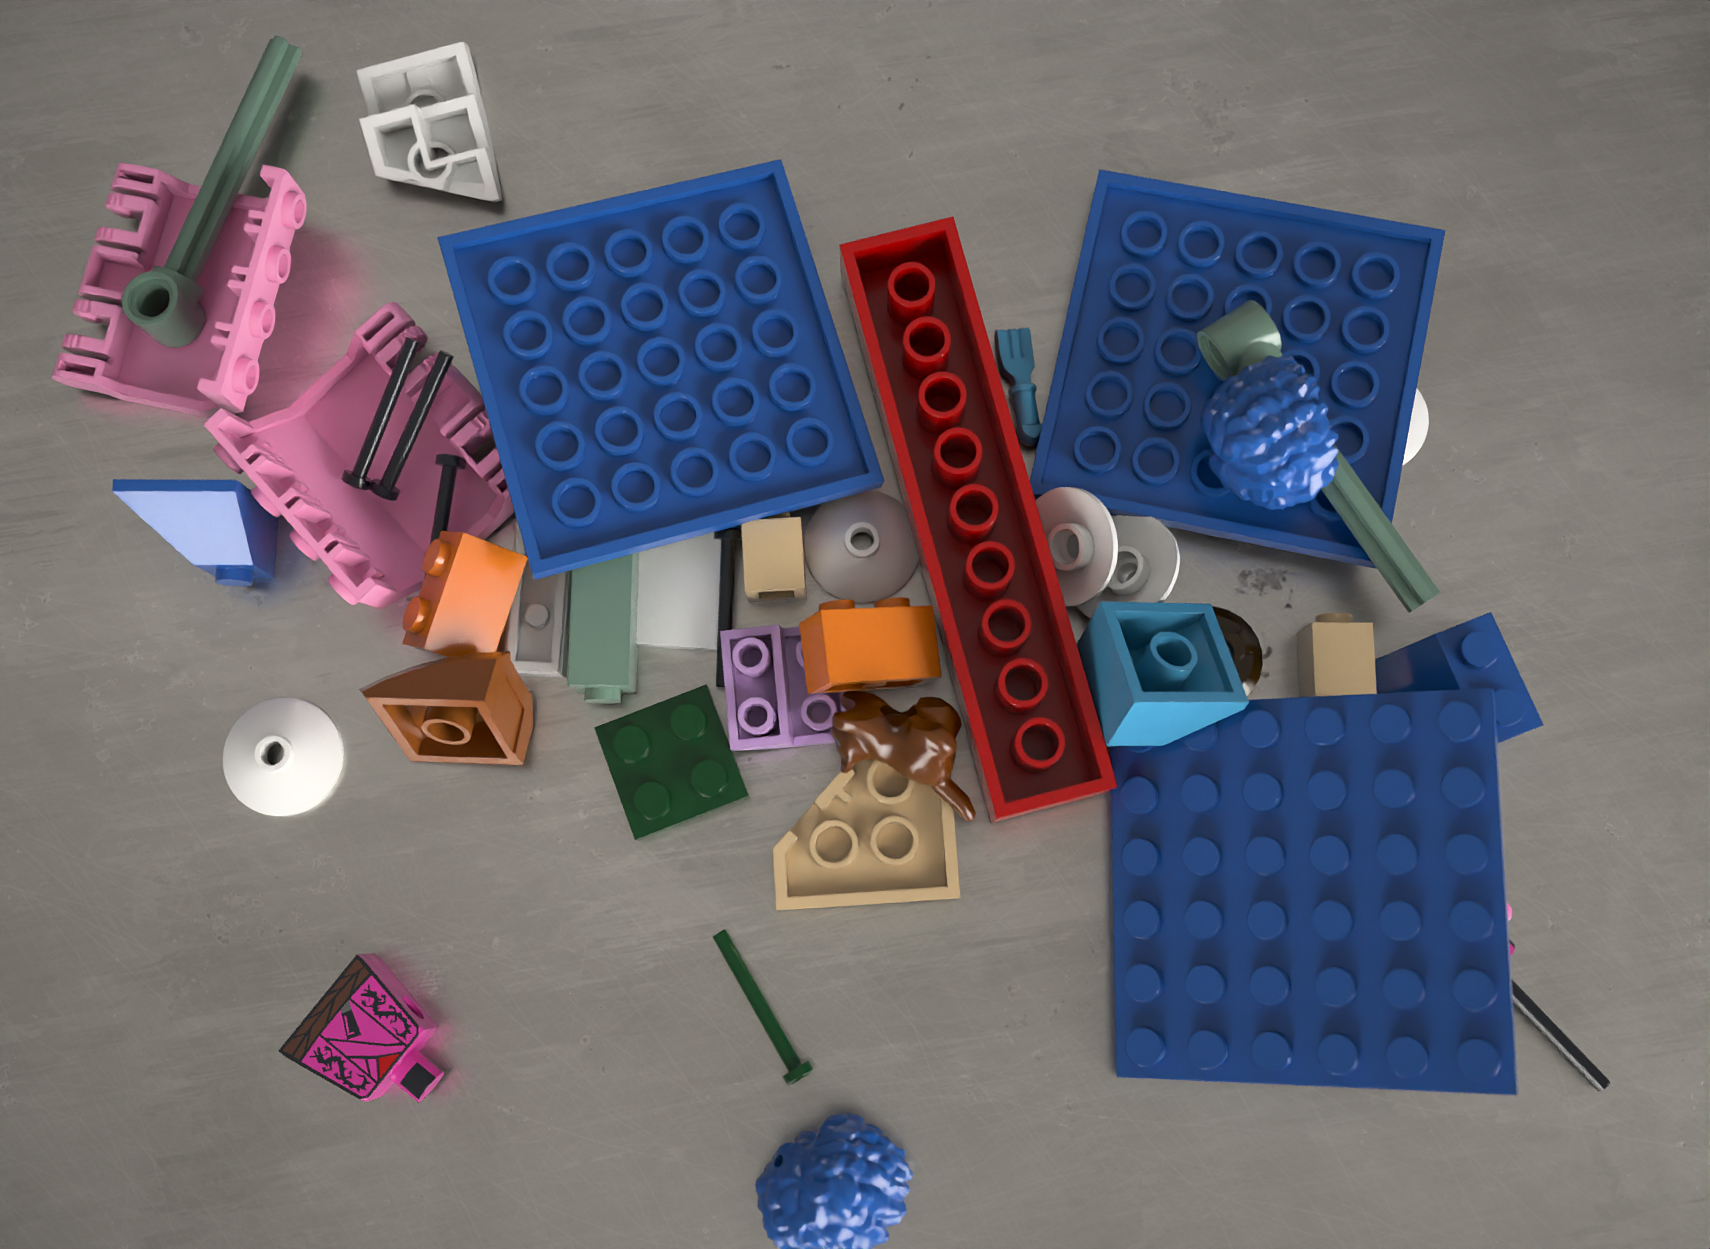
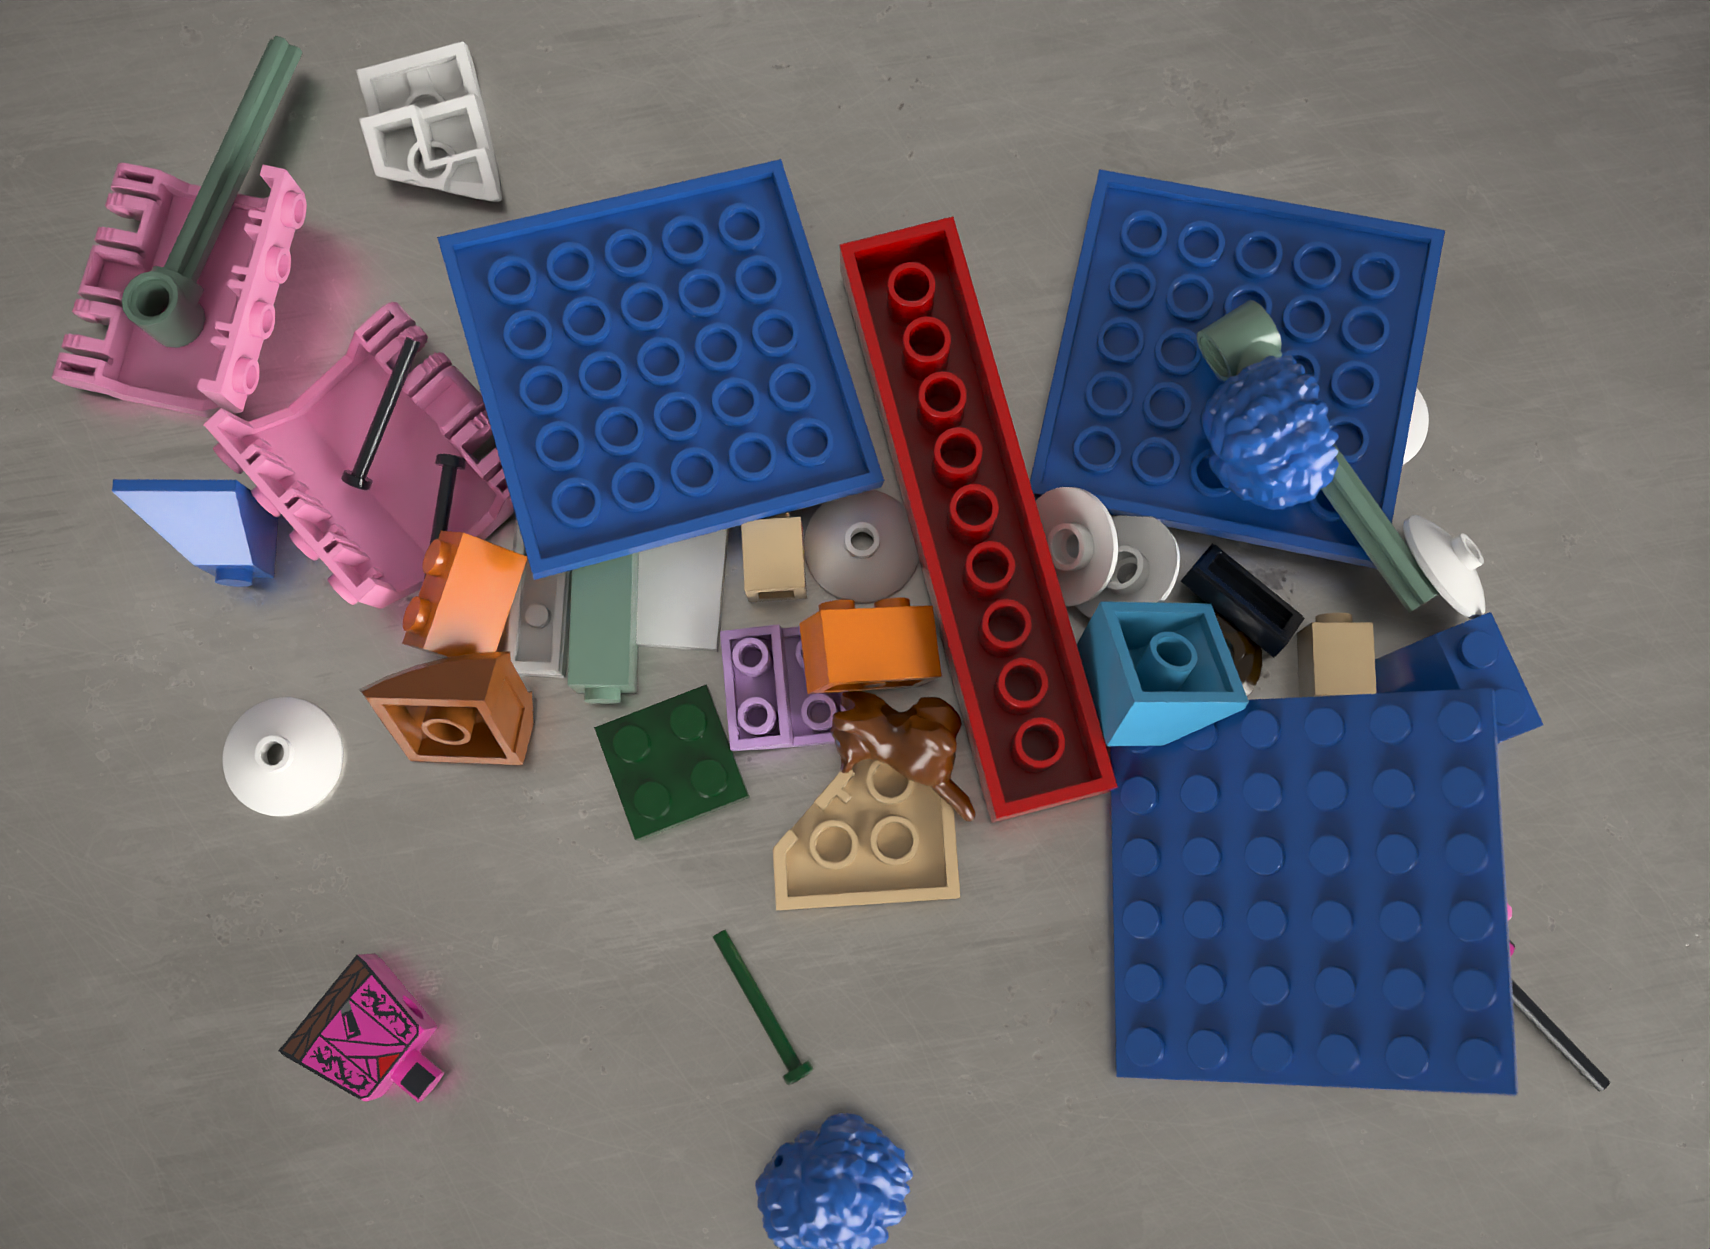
black piece [369,350,454,501] -> none
black piece [714,528,742,687] -> none
dark azure piece [994,327,1042,446] -> none
none -> black tile [1180,543,1305,658]
none -> white dish [1403,515,1485,619]

